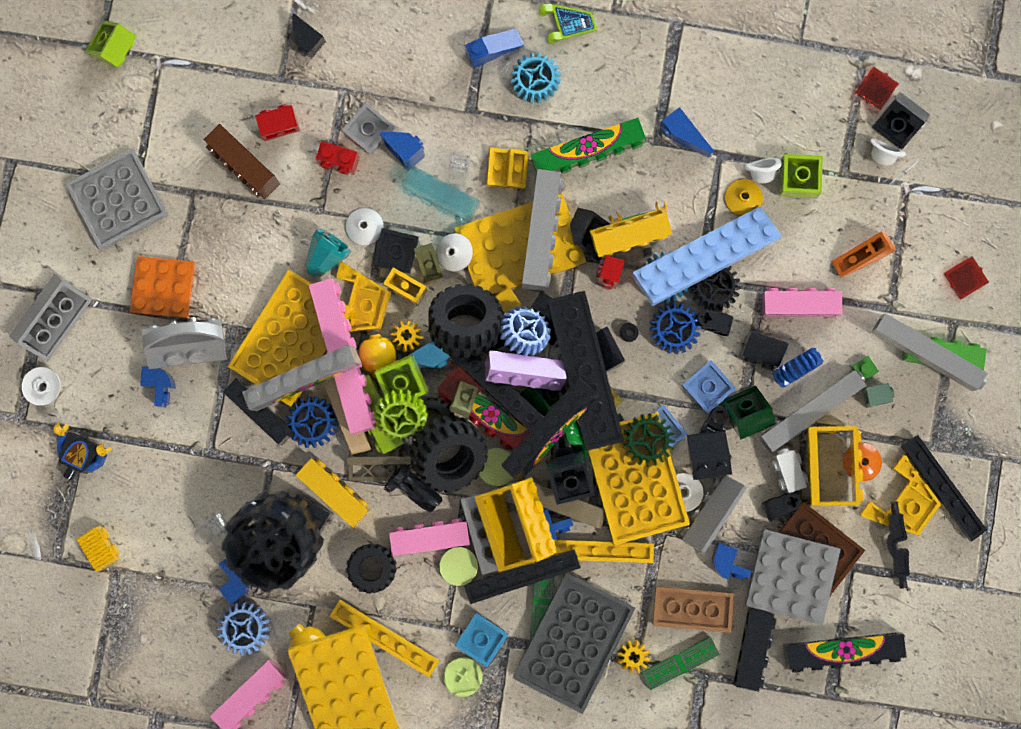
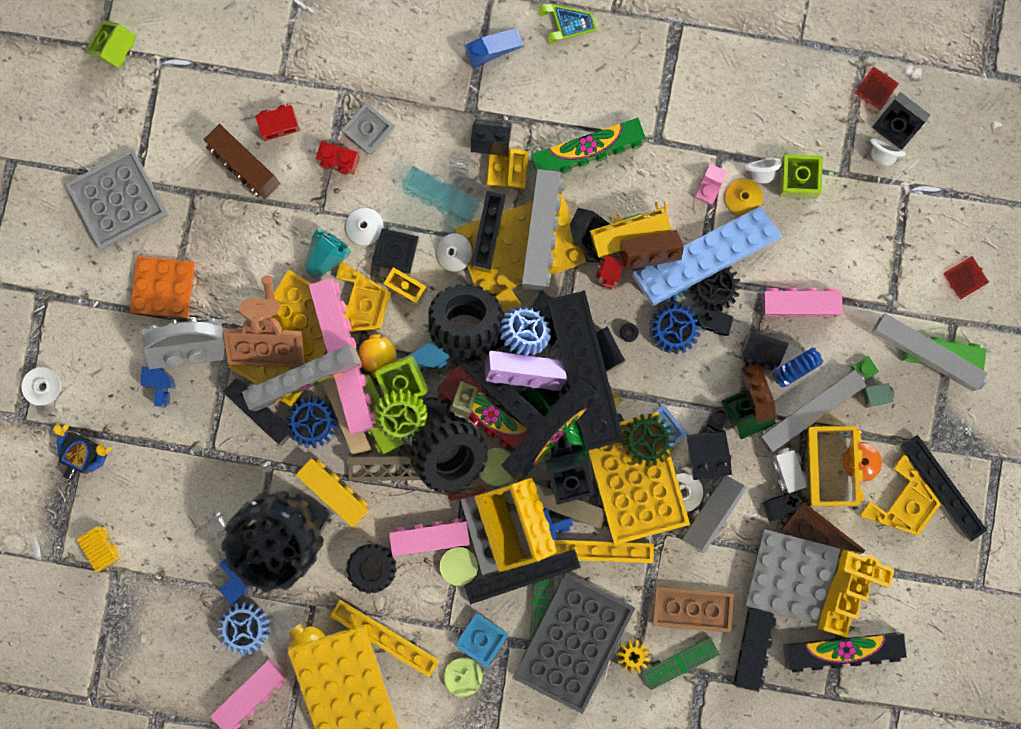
light grey slope [9,274,92,362] -> none
black slope [292,14,326,59] -> none
blue slope [380,131,425,171] -> none
black piece [384,464,442,513] -> none
yellow gear [391,320,423,353] -> none
olive slope [414,243,443,282] -> none
medium azure gear [511,52,561,104] -> none
blue slope [660,107,715,158] -> none
medium blue plate [681,360,736,414] -> none
blue brick [712,543,751,580] -> none
orange slope [832,231,896,278] -> none
black piece [887,501,910,589] -> none
none -> nougat plate [223,275,305,367]
none -> clear red piece [448,485,485,501]
none -> black slope [470,119,512,156]
none -> black brick [471,191,506,273]
none -> reddish brown brick [619,230,684,270]
none -> bright pink slope [695,164,727,206]
none -> reddish brown brick [741,364,776,423]
none -> yellow slope [818,550,894,638]

